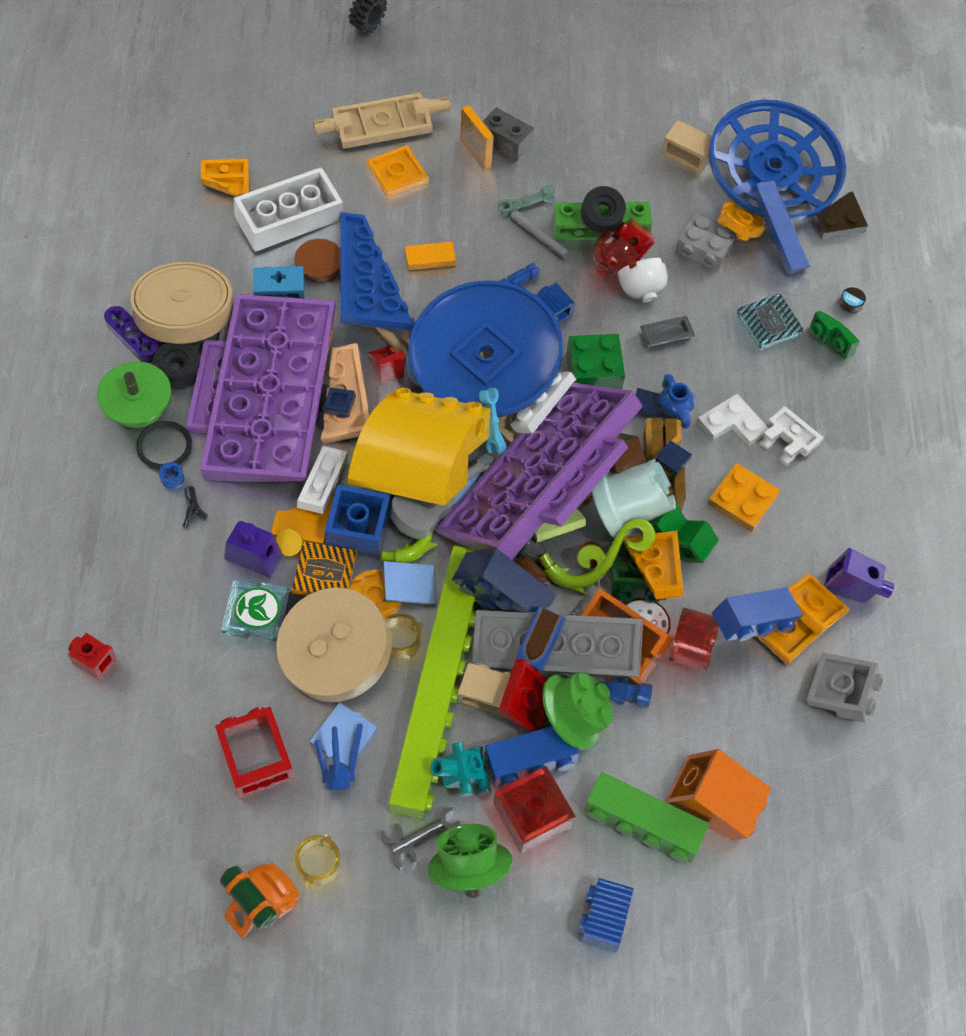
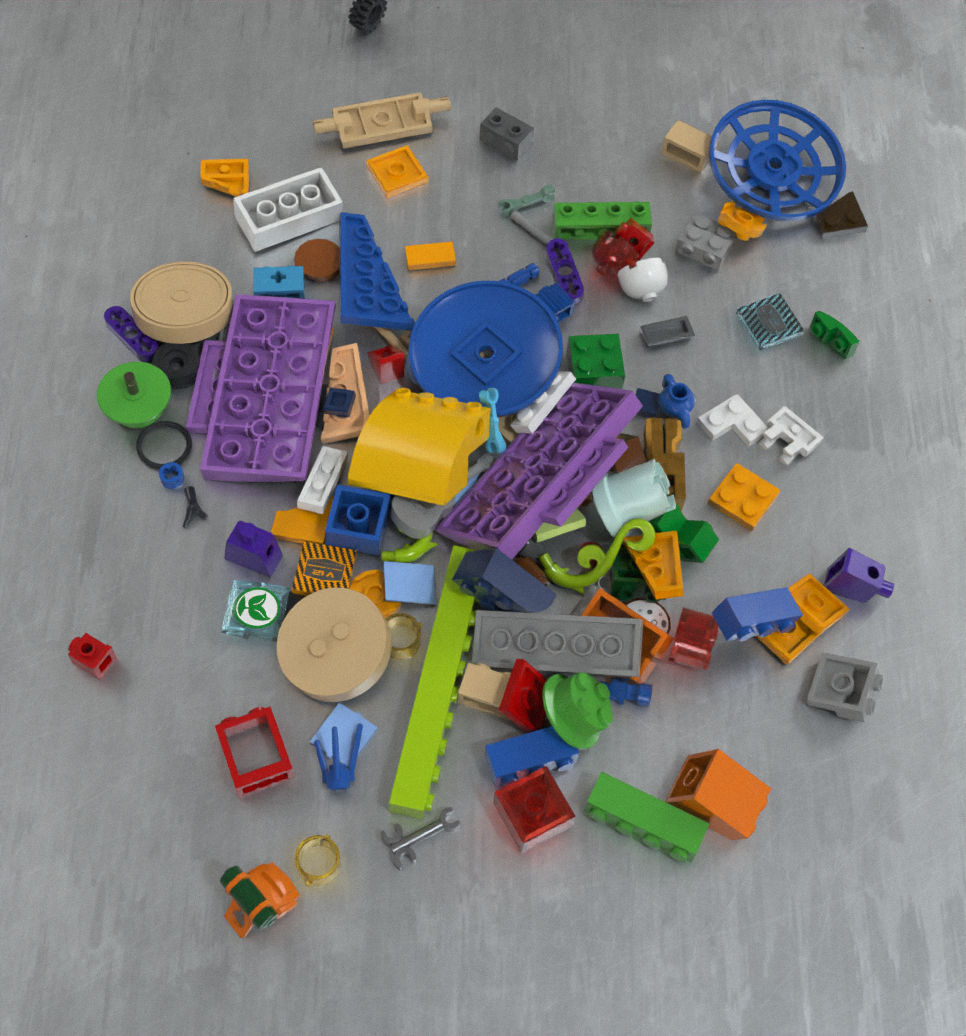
yellow piece [276,528,303,556] -> none
bright green piece [428,824,512,898] -> none
teal piece [430,742,492,797] -> none
light orange tile [460,105,494,171] -> none
tile [516,606,566,670] -> none
blue brick [578,878,634,952] -> none
black tyre [581,186,626,234] -> none
dark blue tile [655,440,692,476] -> none
slope [752,181,810,275] -> none
dark brown tile [840,287,866,312] -> none
none -> dark purple beam [546,238,584,304]

